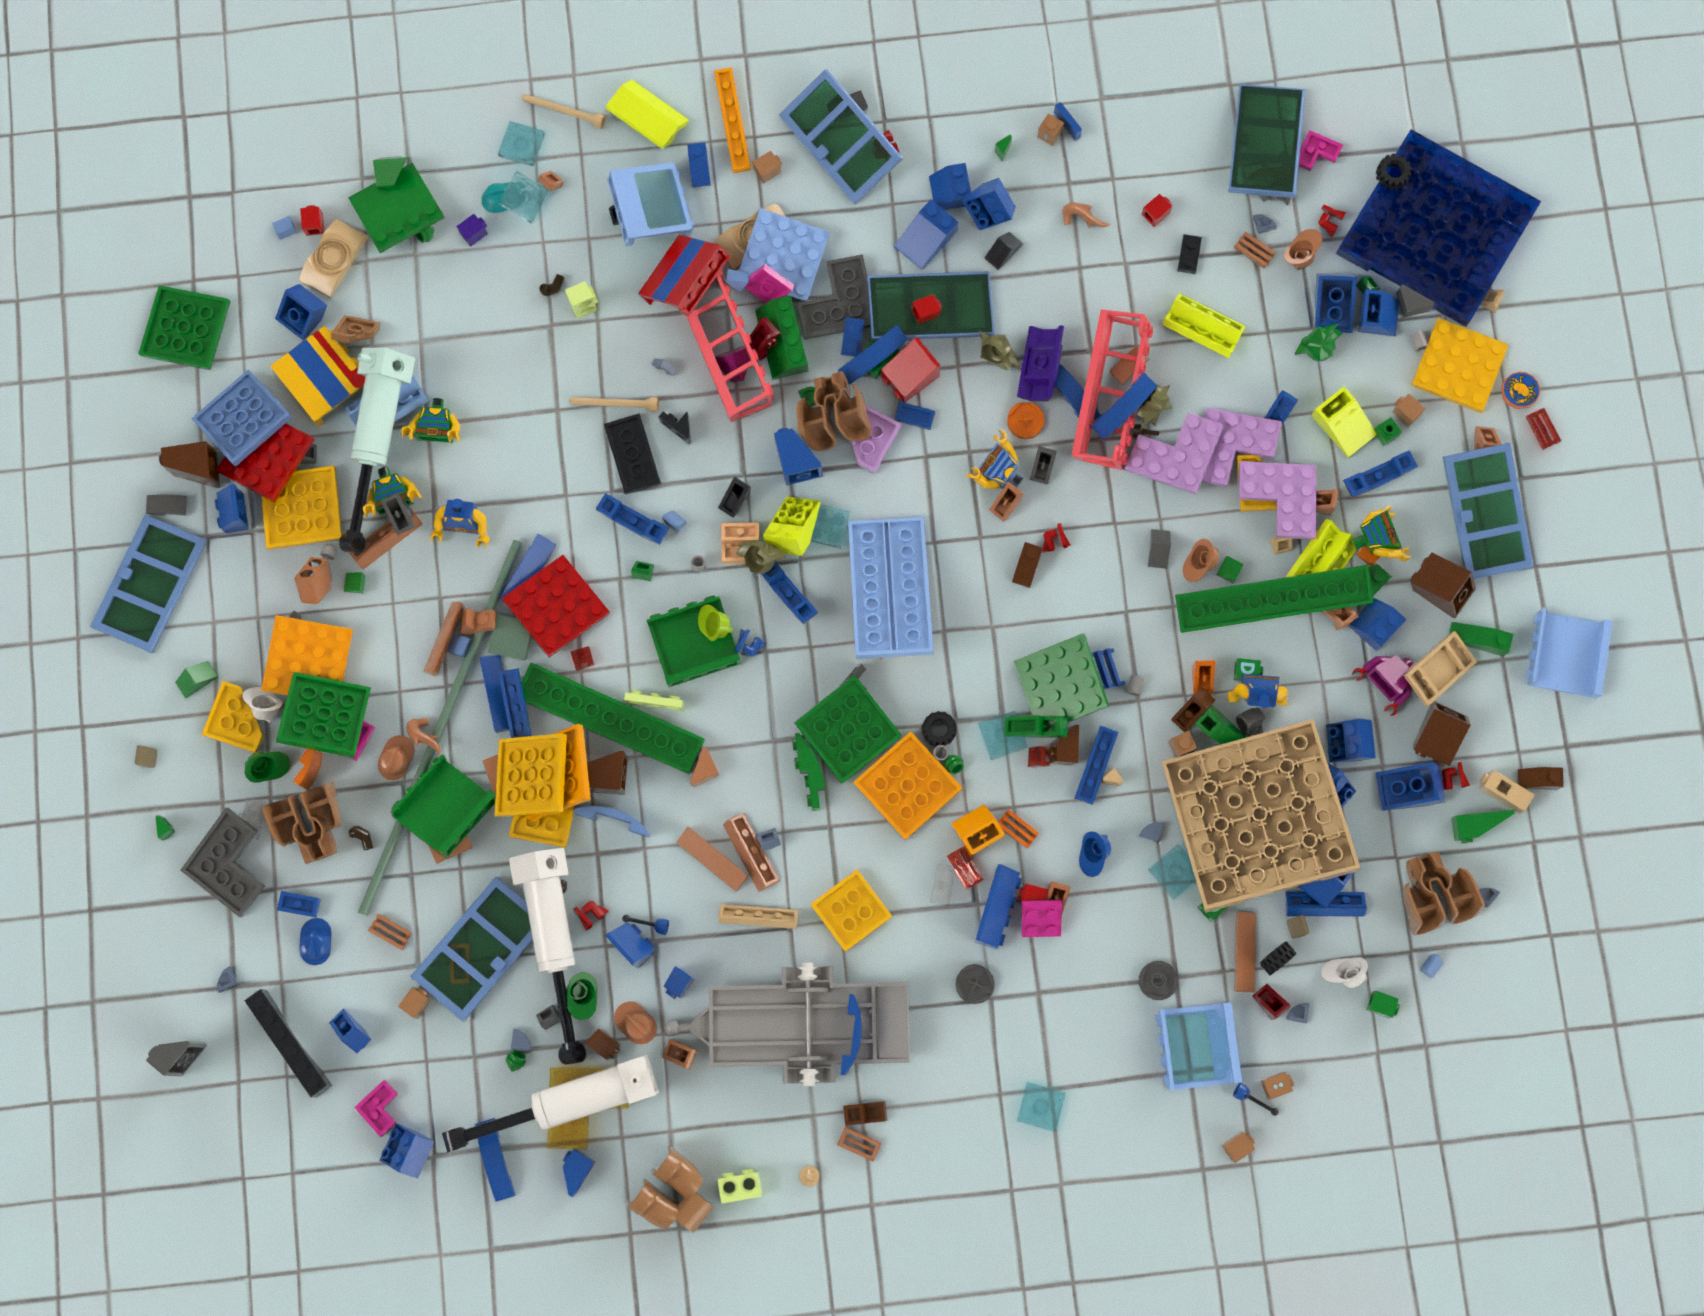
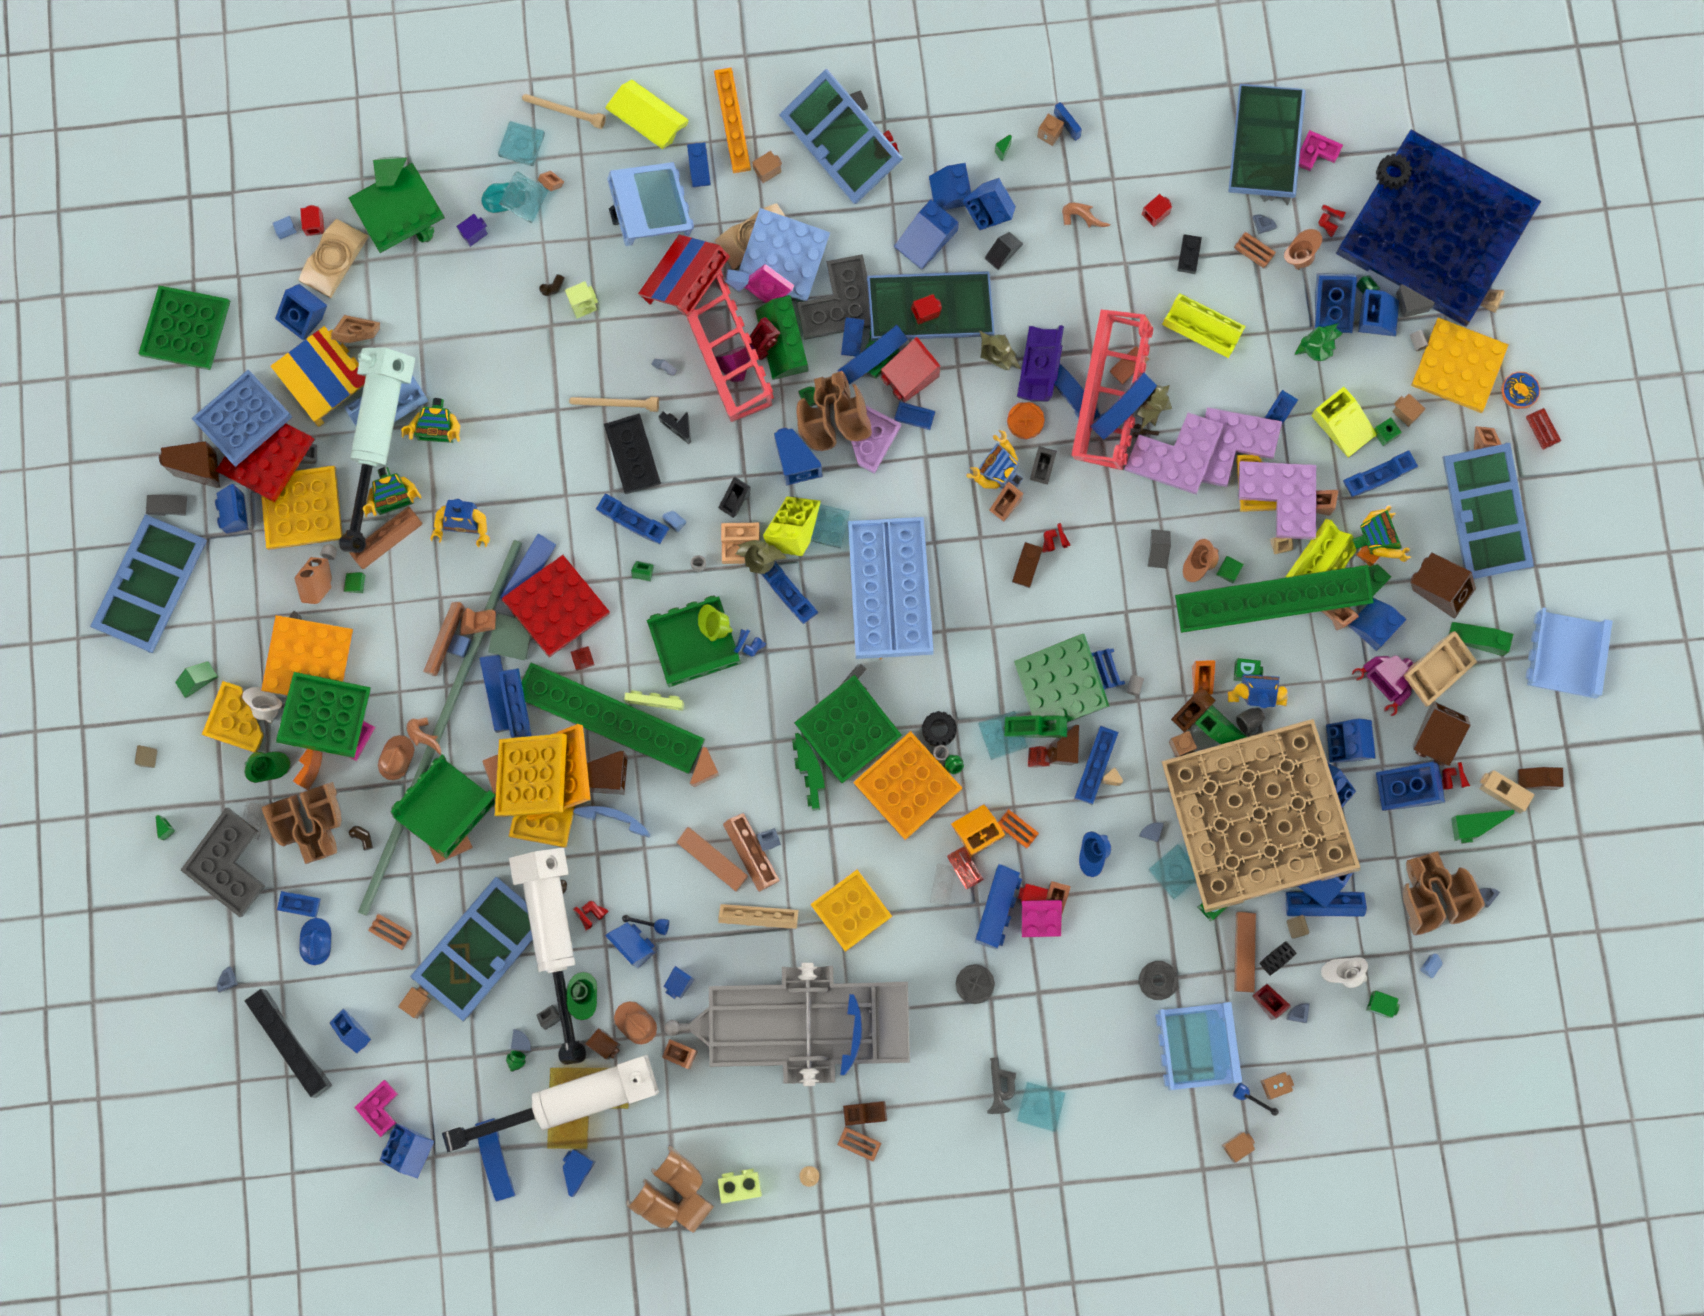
dark grey slope [146,1041,207,1077] -> none
dark grey slope [381,493,415,535] -> none
none -> dark grey piece [987,1058,1016,1114]

